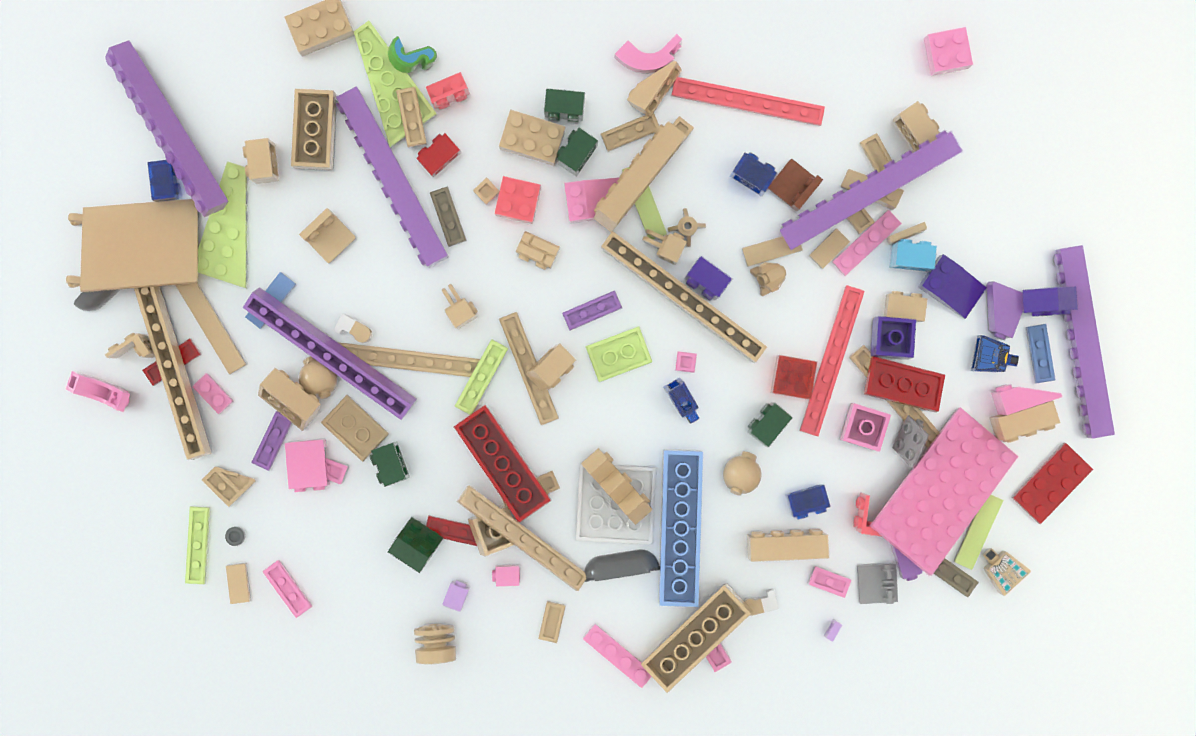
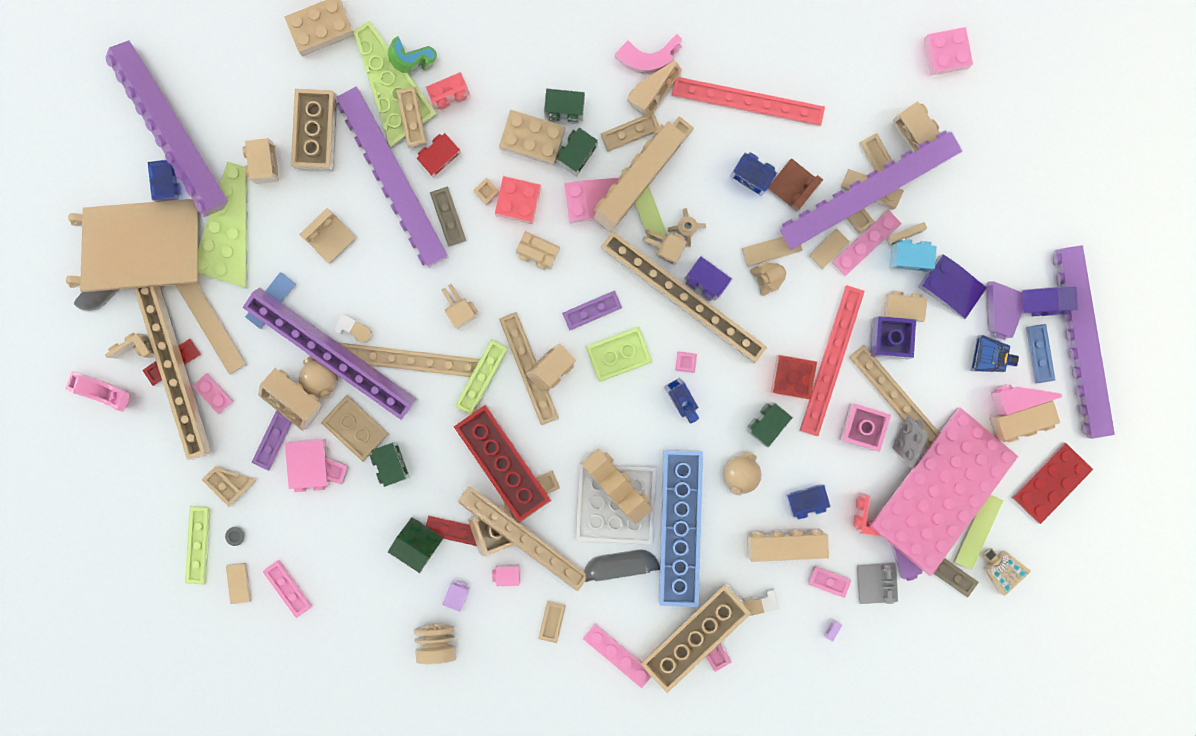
red plate [864,356,945,412] -> none

